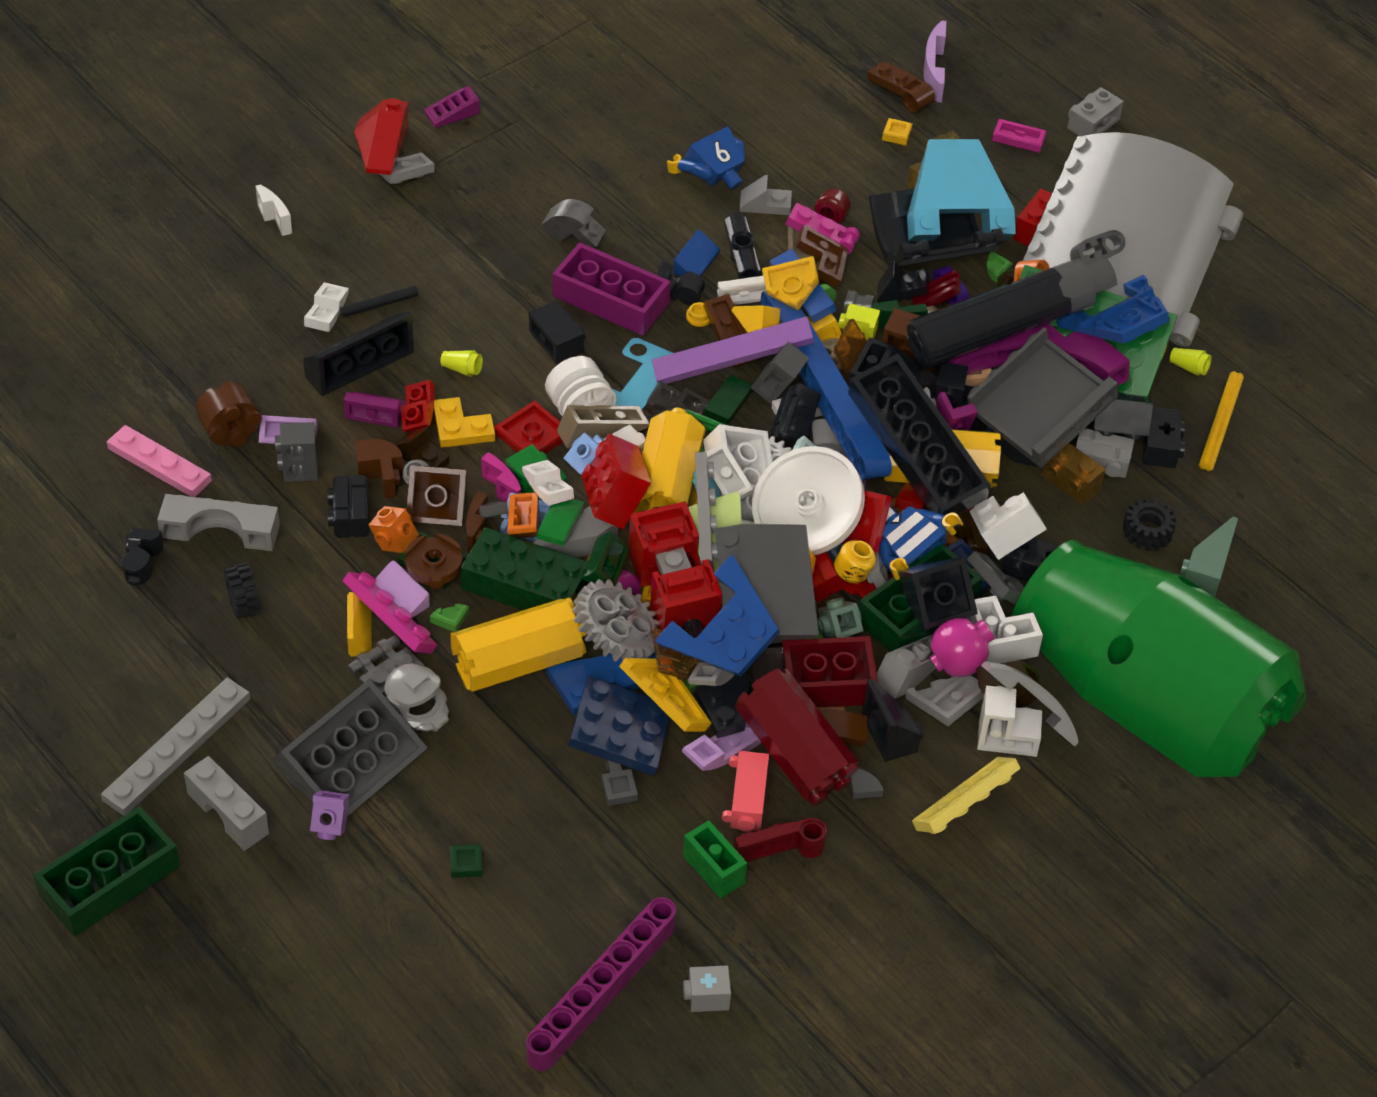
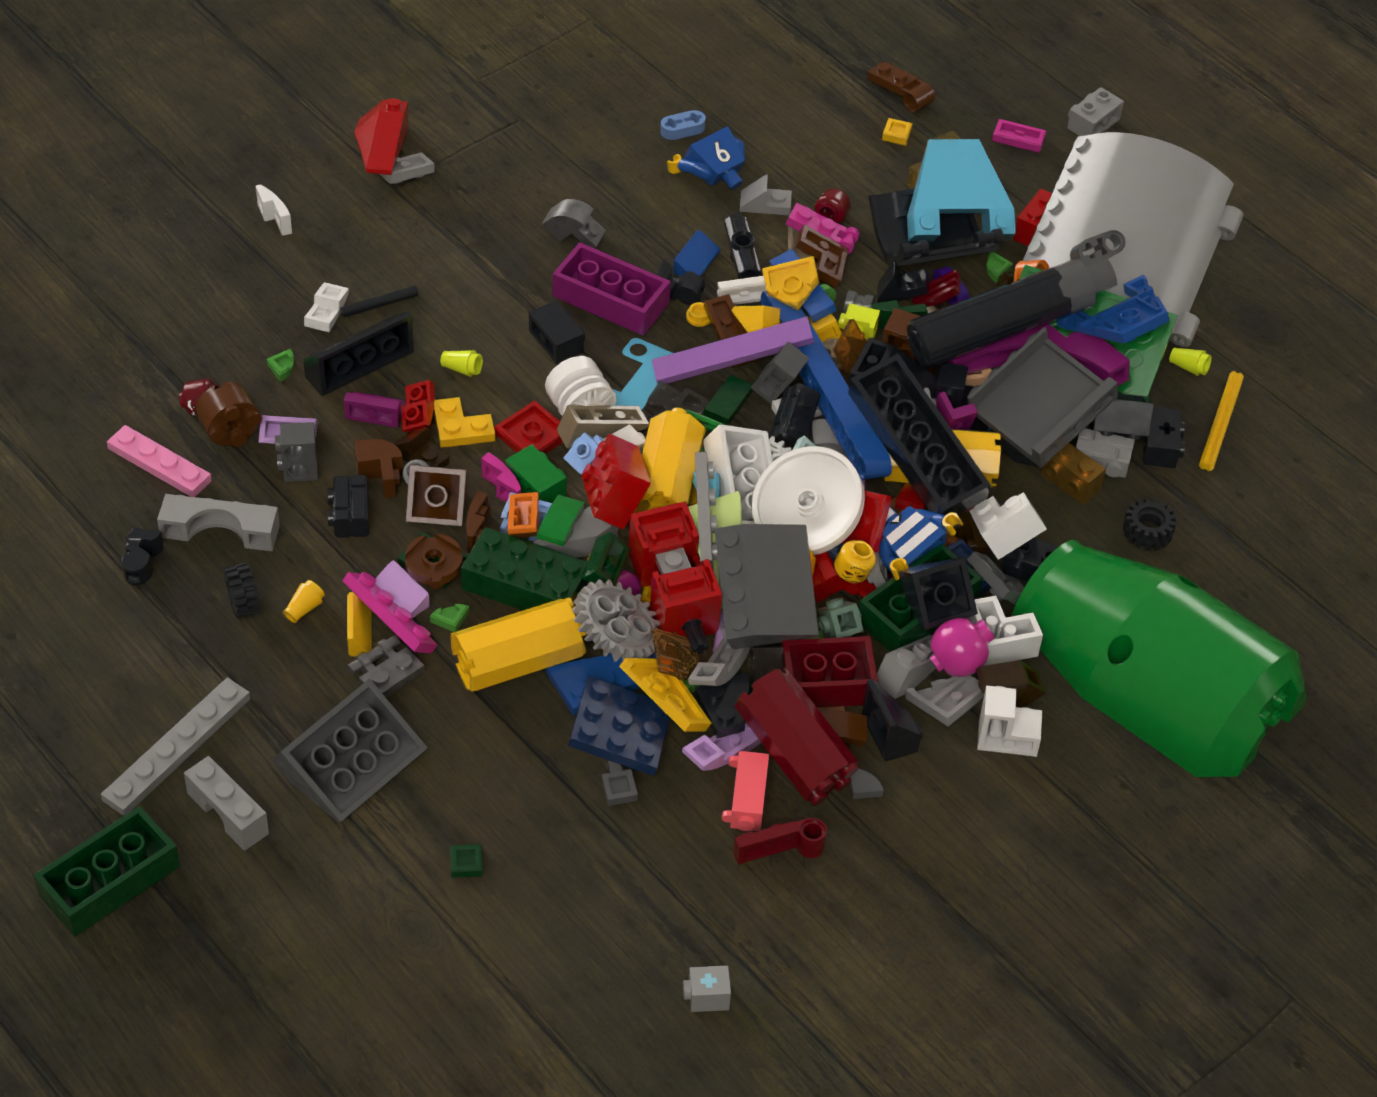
medium lavender brick [310,790,350,840] -> none
orange brick [368,506,419,553] -> none
light grey helmet [384,663,449,732] -> none
magenta slope [424,86,480,128] -> none
dark grey tile [479,501,509,518] -> none
white slope [522,460,574,506] -> none
magenta beam [526,897,676,1071] -> none
blue wing [655,555,780,677] -> none
green brick [683,820,747,899] -> none
white slope [707,442,754,499] -> none
light yellow plate [912,757,1020,834] -> none
lavender slope [923,21,946,103] -> none
light grey slope [981,661,1079,746] -> none
sand green slope [1180,517,1238,597] -> none
none -> dark red head [179,378,220,416]
none -> bright green tile [267,349,294,382]
none -> yellow cone [283,580,325,623]
none -> medium blue beam [660,110,706,140]

